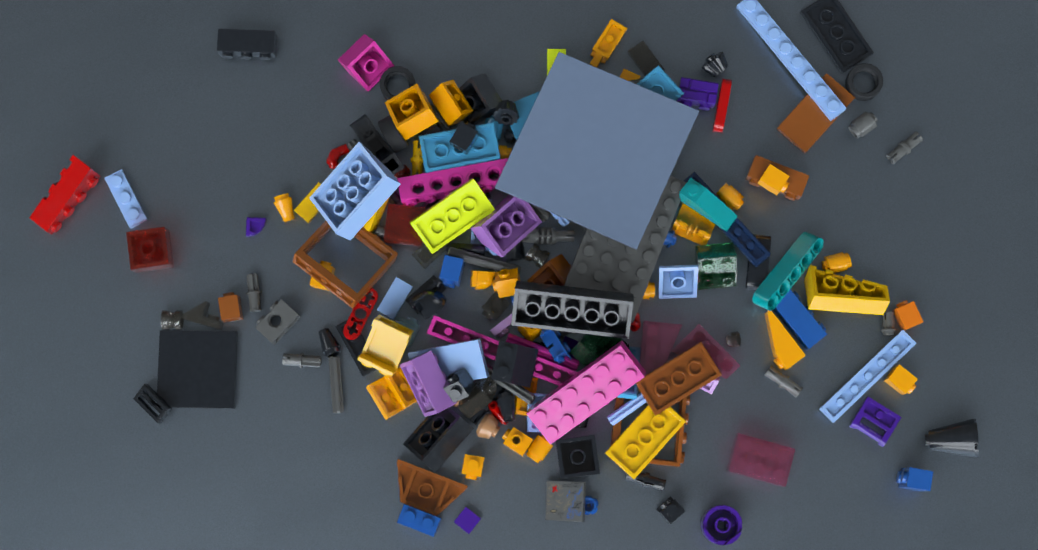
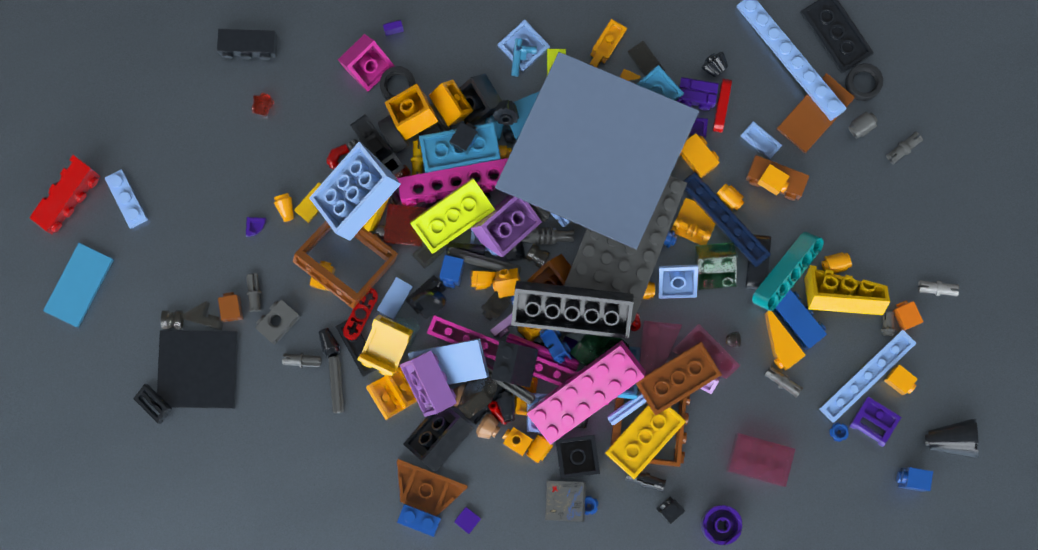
clear red brick [126,227,174,273] -> none
black brick [443,368,475,403] -> none
light orange brick [462,454,485,480] -> none
teal slope [679,178,738,232] -> none
none -> dark azure tile [43,243,114,328]
none -> clear red arm [252,93,274,116]
none -> dark purple tile [383,20,404,36]
none -> light blue tile [497,19,550,72]
none -> dark azure hose [511,38,537,77]
none -> light orange brick [680,133,720,179]
none -> dark purple tile [689,117,708,138]
none -> light blue tile [741,121,782,160]
none -> blue plate [829,422,849,442]
none -> light grey pin [918,280,959,297]

